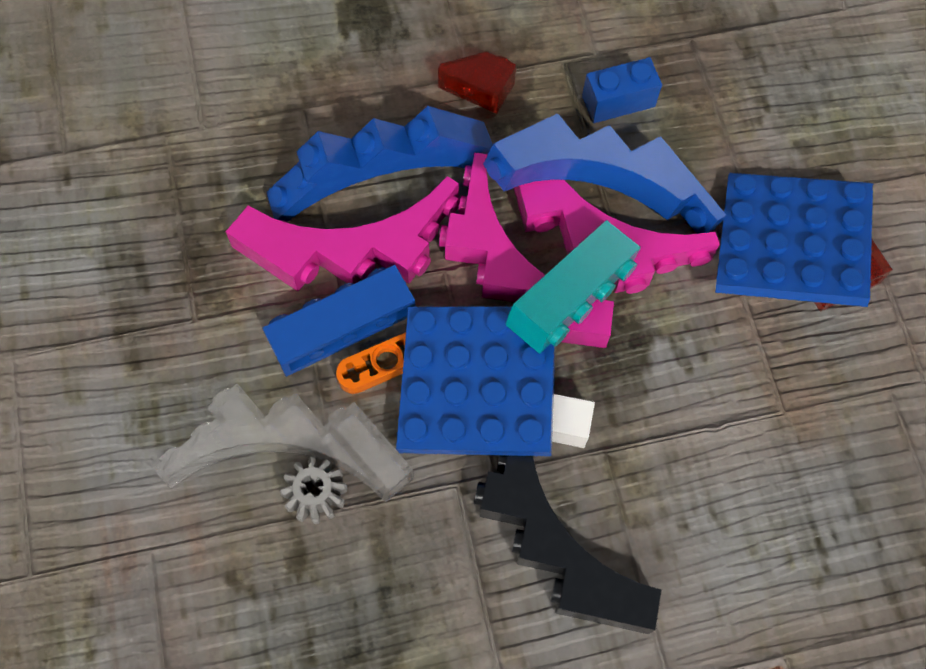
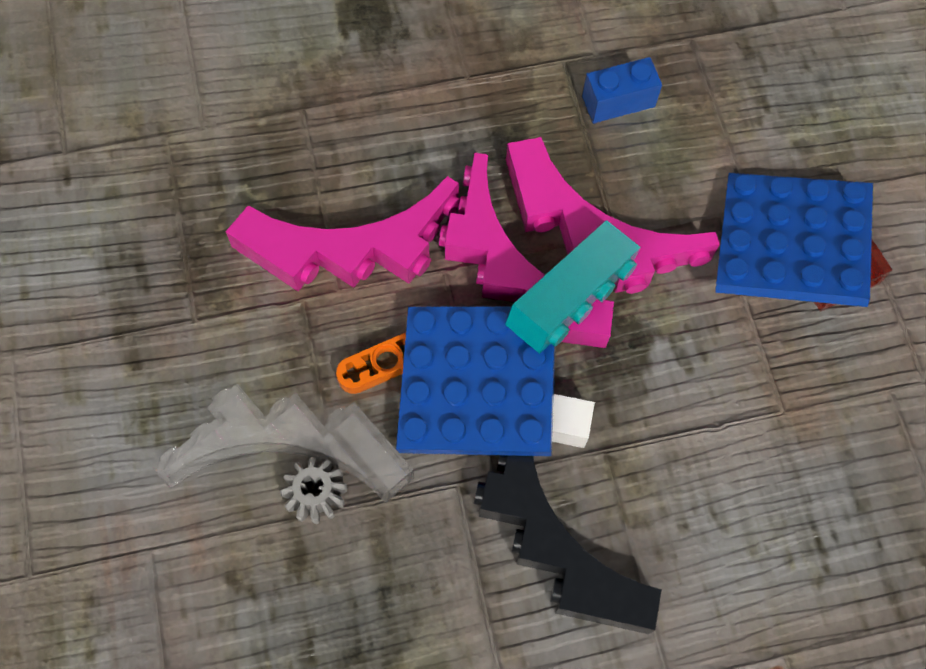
blue brick [262,265,416,377] -> none
blue arch [266,106,493,222] -> none
clear red slope [438,52,517,114] -> none
arch [483,113,727,234] -> none

